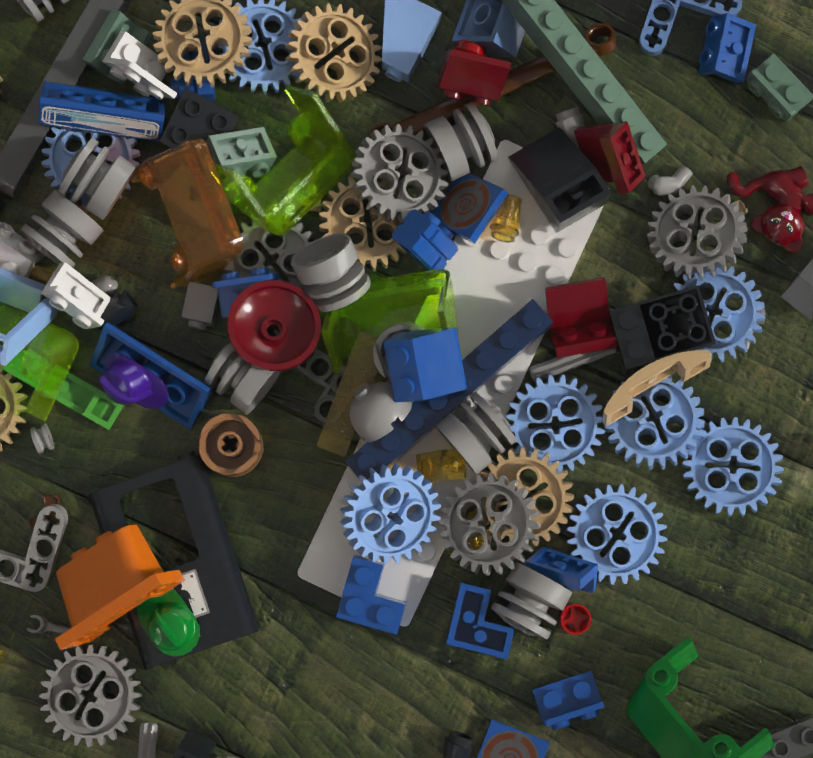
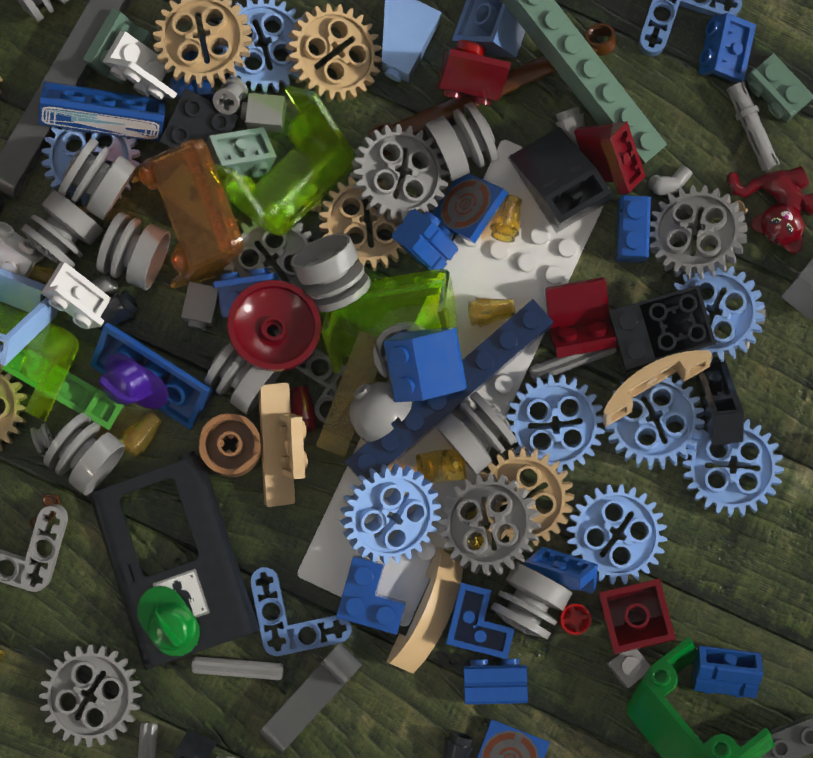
light grey hand [27,615,71,634] -> none
orange windscreen [55,524,185,650] -> none
blue bracket [532,670,605,730] -> none
none -> light grey wheel [43,413,126,495]
none -> light grey wheel [96,212,171,290]
none -> clear yellow cone [119,411,163,457]
none -> light grey axle [191,656,284,680]
none -> light grey bush [213,77,248,115]
none -> light grey brick [241,93,287,133]
none -> medium blue beam [251,567,352,656]
none -> tan bracket [258,382,308,507]
none -> dark grey beam [258,643,363,754]
none -> dark red cone [290,386,318,433]
none -> tan slope [386,548,463,674]
none -> blue brick [463,659,528,705]
none -> clear yellow cone [468,297,515,328]
none -> dark red slope [599,578,676,655]
none -> light grey brick [605,649,651,688]
none -> blue brick [615,195,651,263]
none -> blue brick [692,645,763,698]
none -> black slope [696,358,744,446]
none -> light grey pin [726,82,780,172]

